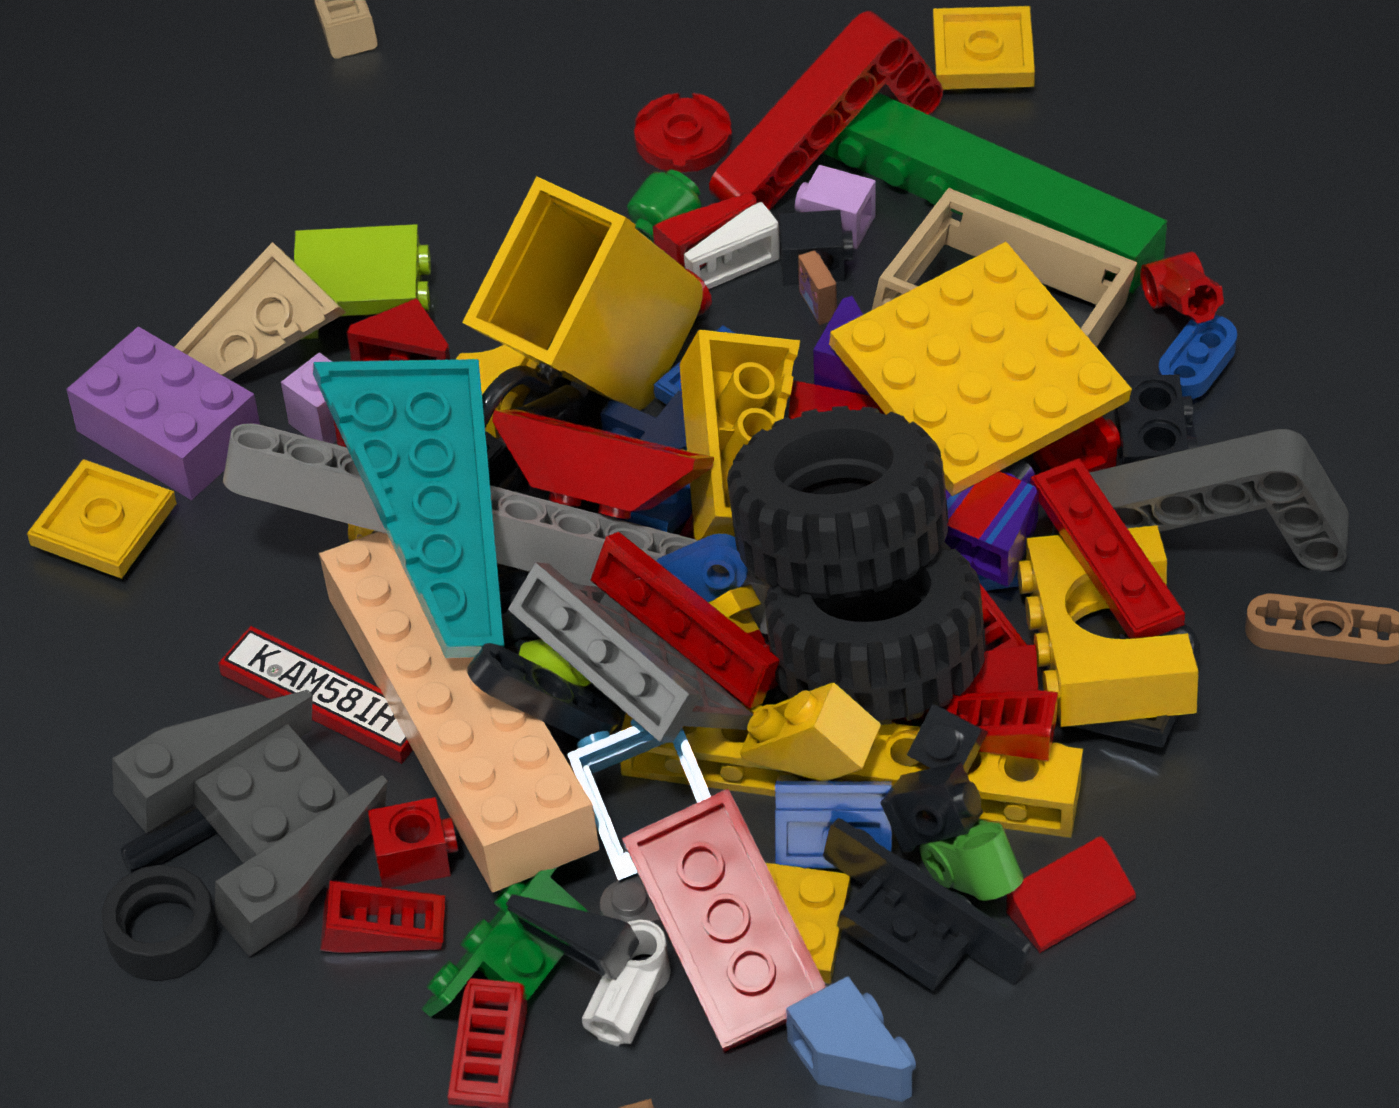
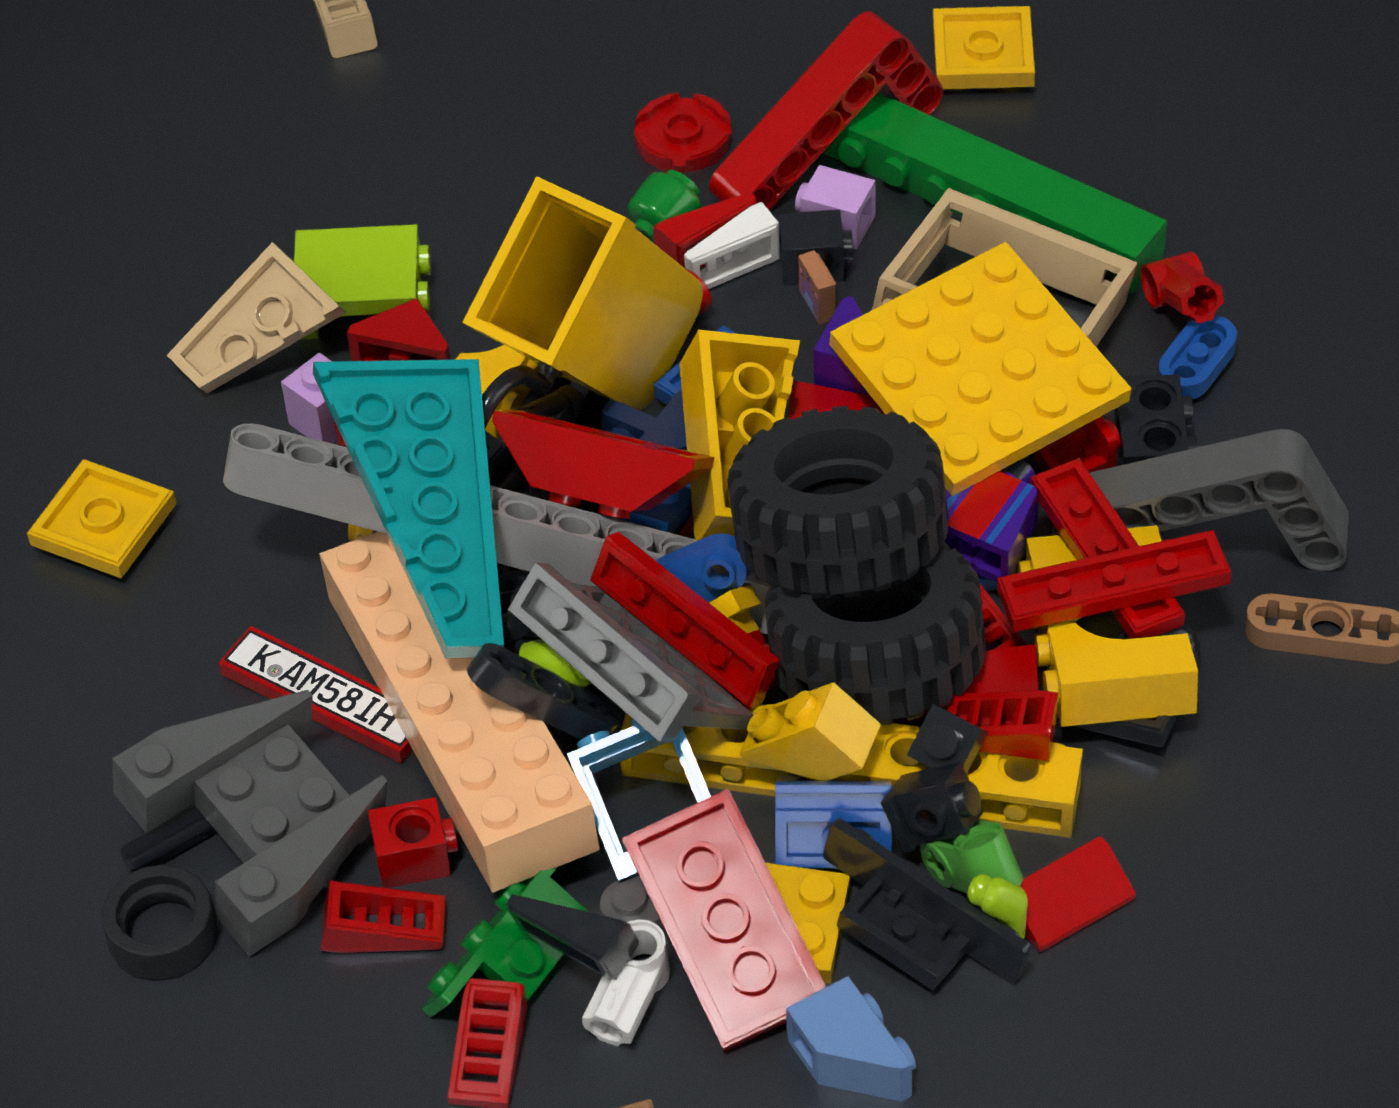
medium lavender brick [66,327,260,500] -> none
none -> lime arm [967,874,1028,939]
none -> red tile [997,530,1231,632]

